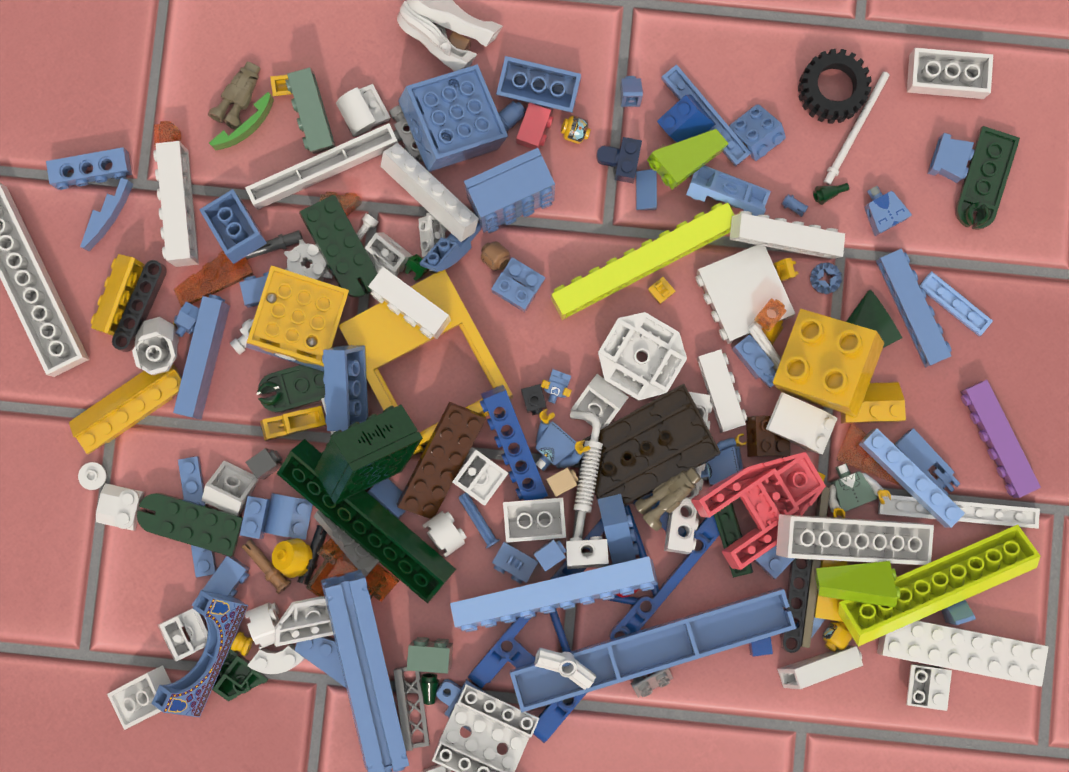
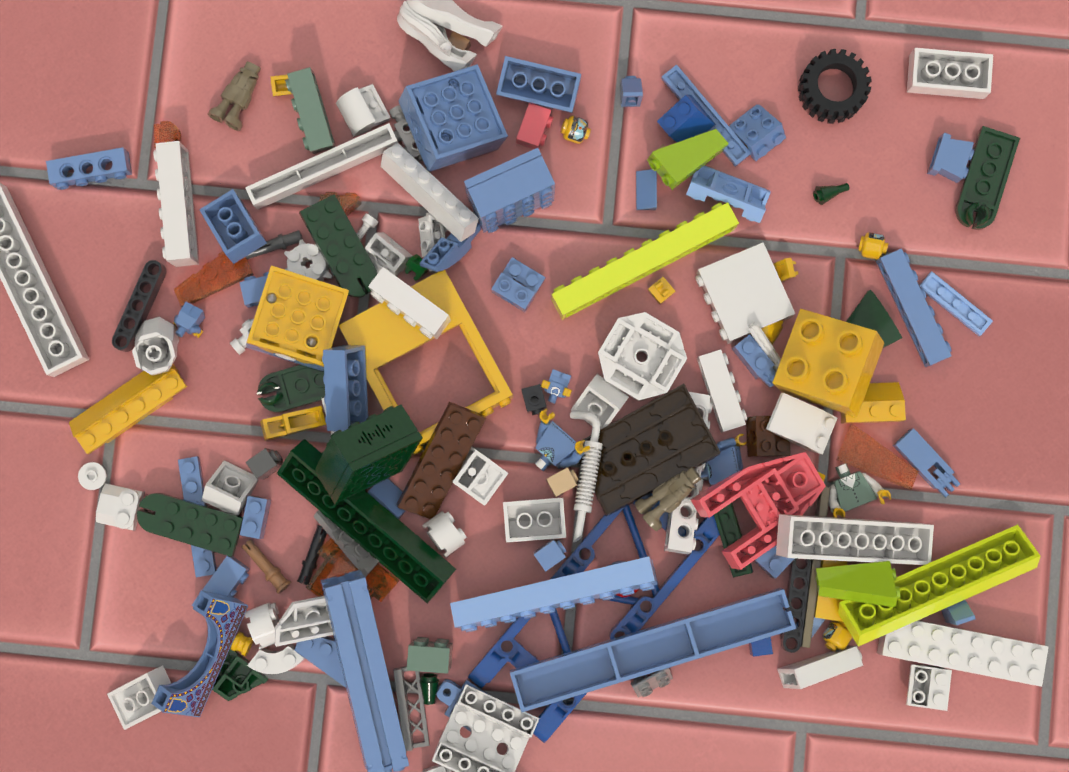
medium blue slope [80,178,133,251] -> none
yellow slope [91,254,145,336] -> none
white brick [158,608,208,661] -> none
medium blue brick [173,294,230,420] -> none
bright green slope [209,92,274,150] -> none
medium blue brick [264,493,313,540] -> none
yellow cone [272,538,312,578] -> none
medium blue axle [459,493,500,549] -> none
blue brick [480,385,548,501] -> none
medium nougat head [481,241,510,271] -> none
medium blue brick [492,542,538,584] -> none
medium blue head [498,101,526,131] -> none
white piece [534,648,596,690] -> none
white brick [566,536,609,569] -> none
dark blue brick [596,137,642,184] -> none
medium blue wedge [597,494,639,565] -> none
white brick [730,211,845,259] -> none
clear orange brick [754,298,787,332] -> none
medium blue pin [782,194,808,217] -> none
medium blue gear [810,263,842,294] -> none
white bar [823,72,890,185] -> none
light blue brick [858,428,965,528] -> none
medium blue torso [864,186,912,236] -> none
white plate [878,495,1040,529] -> none
medium lavender brick [960,380,1041,498] -> none
none -> yellow head [858,232,888,260]

